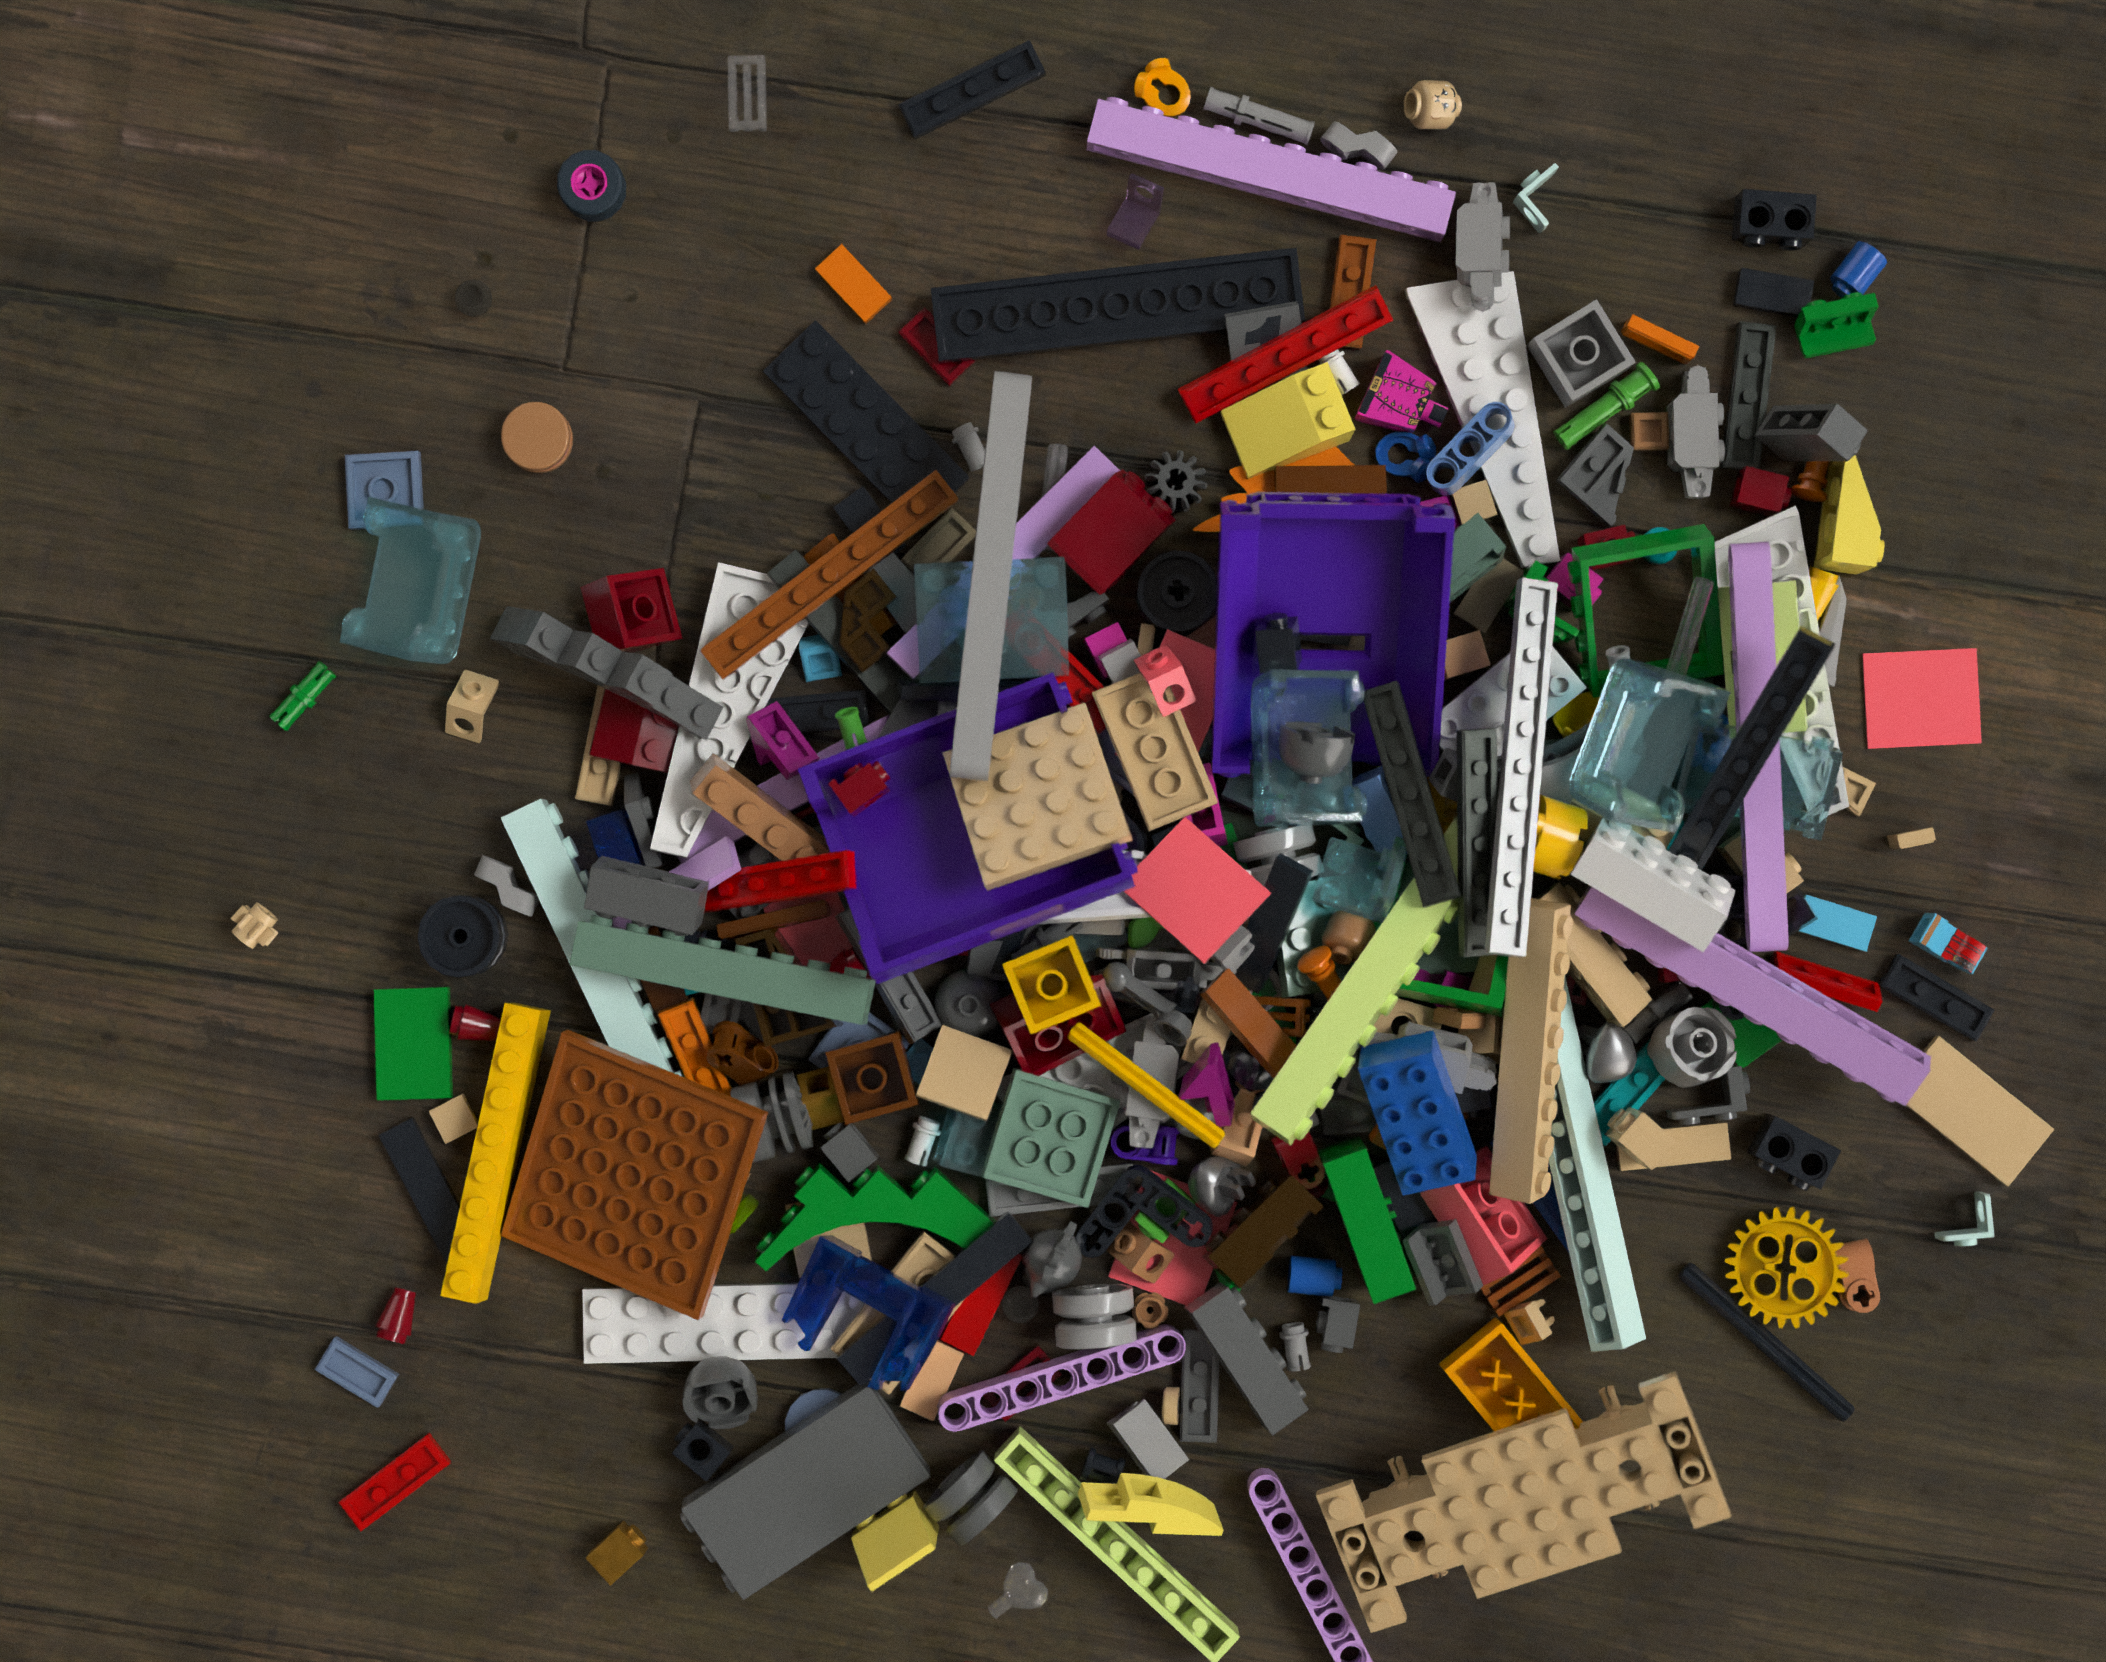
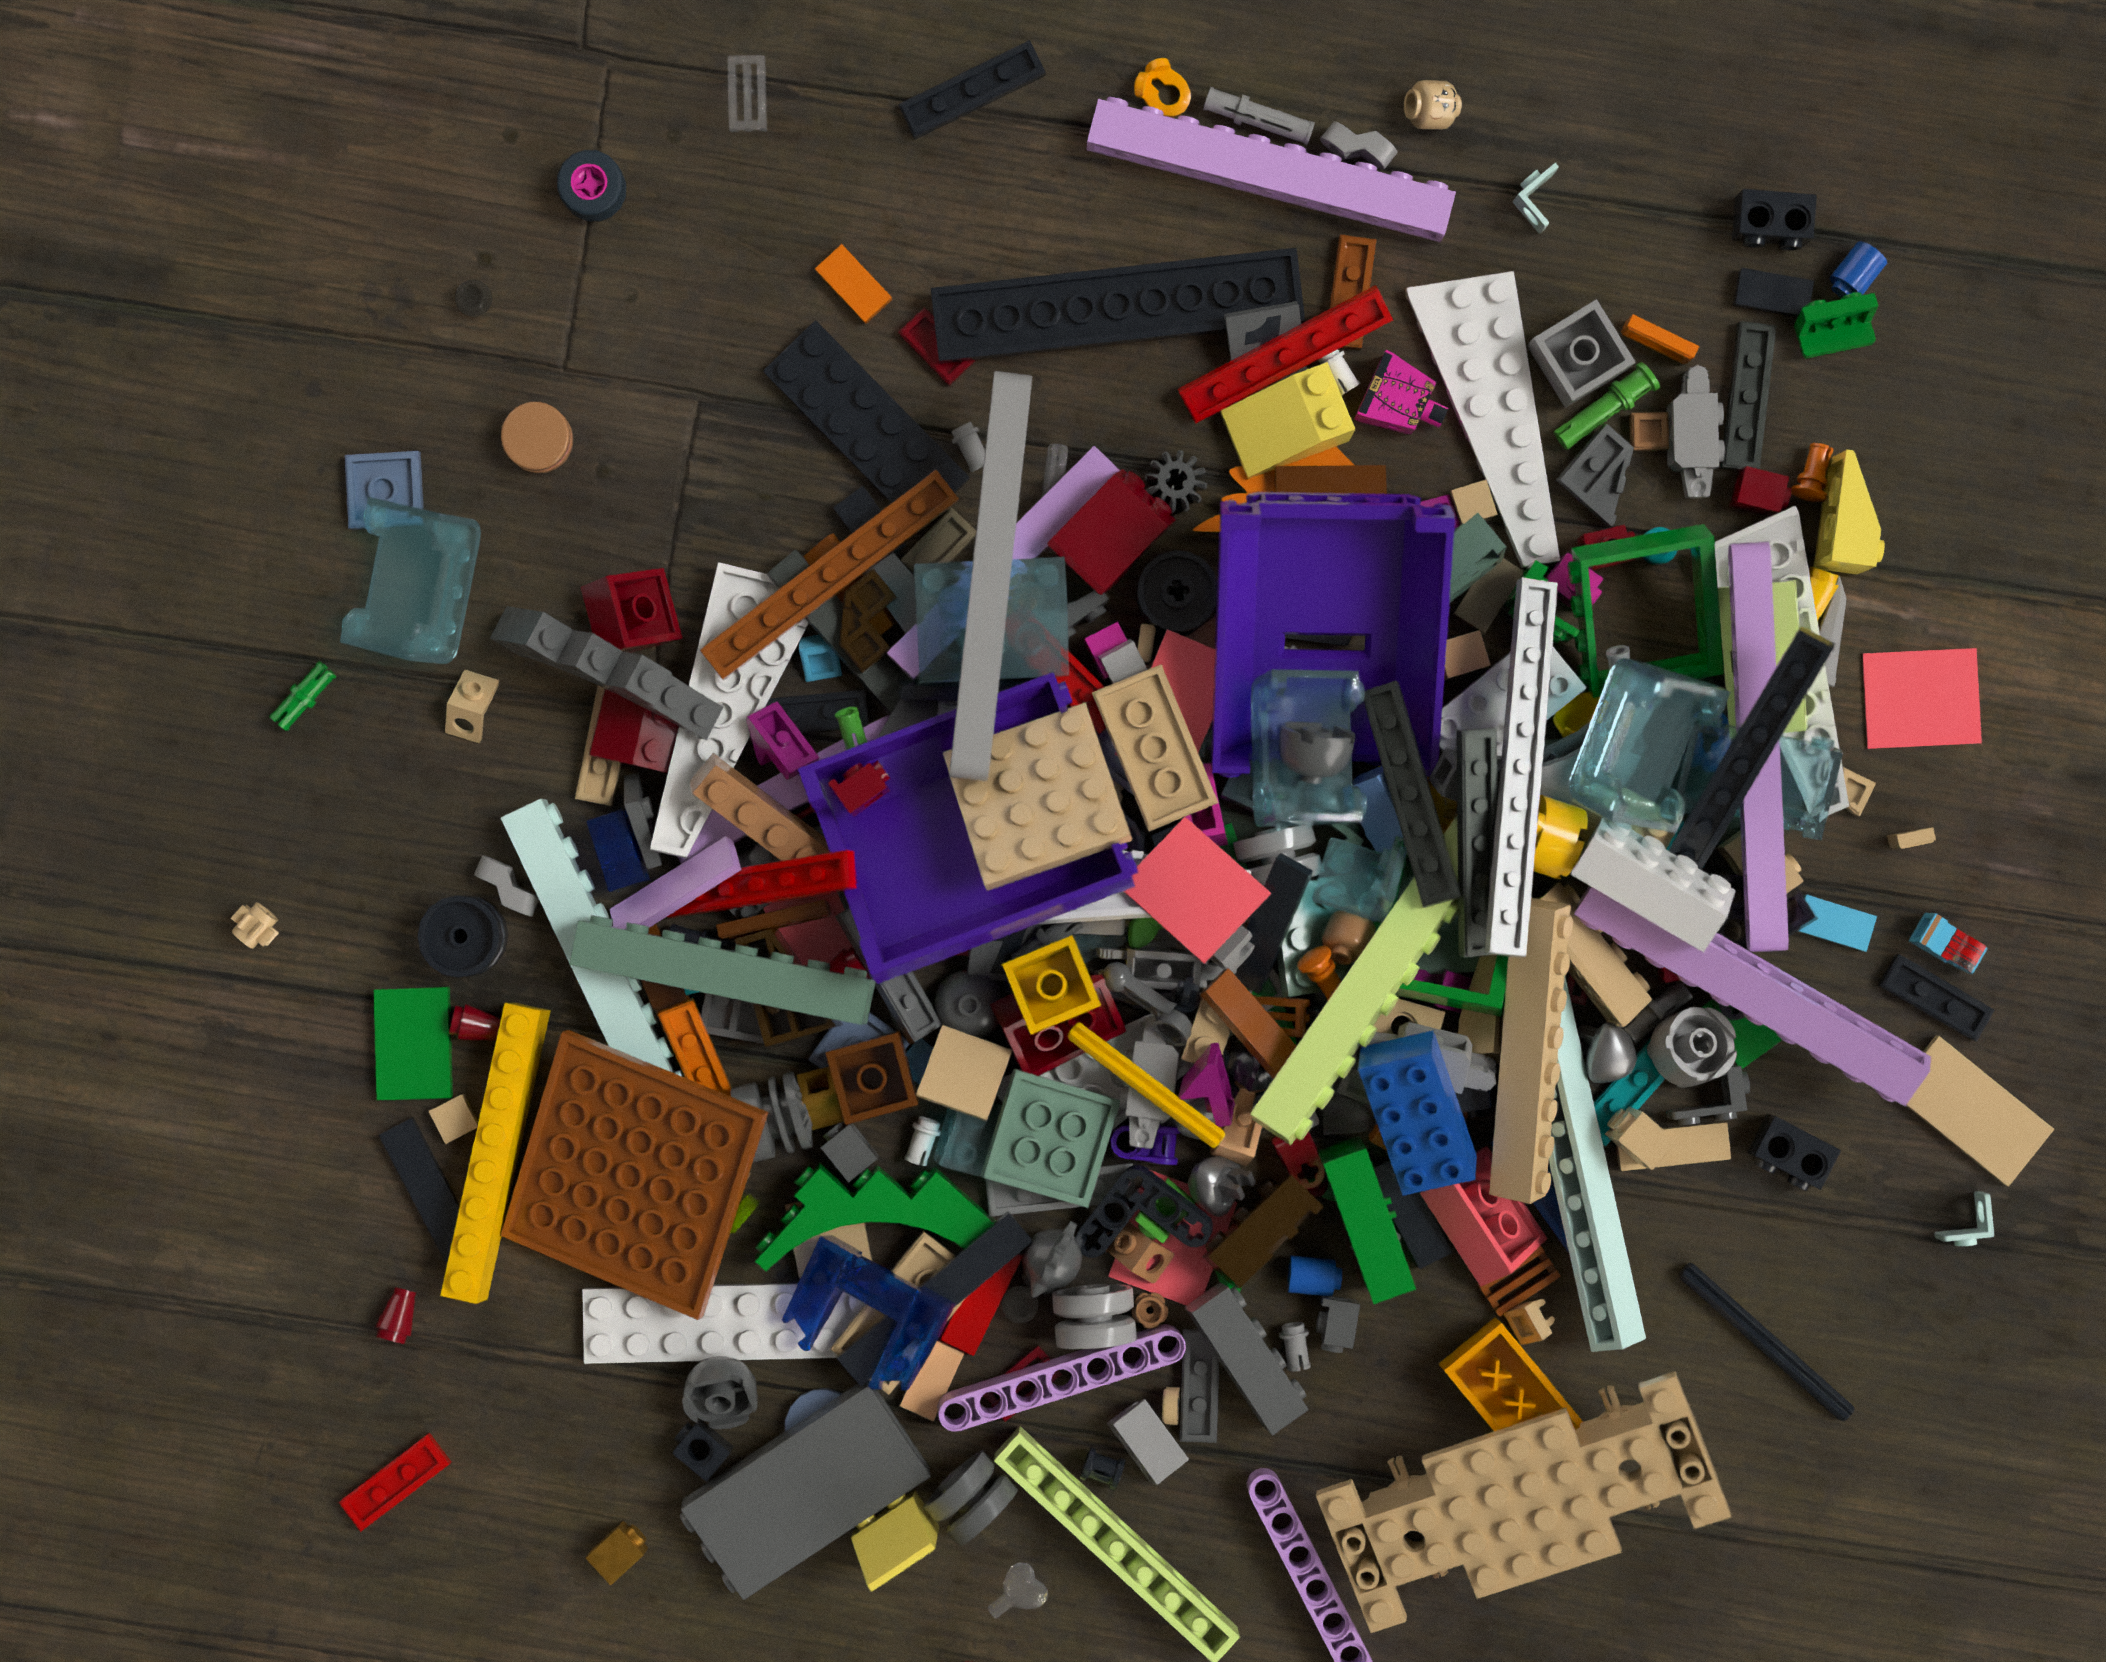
sand blue tile [315,1336,400,1408] -> none
dark grey brick [584,856,709,936] -> none
reddish brown piece [706,1021,779,1085] -> none
light yellow slope [1078,1473,1224,1536] -> none
clear purple bracket [1107,173,1164,249] -> none
coral bracket [1134,644,1196,717] -> none
black brick [1255,613,1302,673] -> none
blue piece [1376,432,1436,483] -> none
dark grey bracket [1403,1219,1483,1306] -> none
medium blue beam [1426,402,1515,496] -> none
medium nougat tile [1432,1007,1487,1029] -> none
light grey hinge [1456,182,1510,313] -> none
clear axle [1664,576,1714,684] -> none
yellow gear [1725,1207,1849,1328] -> none
dark grey brick [1754,404,1868,462] -> none
red tile [1769,951,1883,1012] -> none
nougat piece [1836,1239,1880,1313] -> none

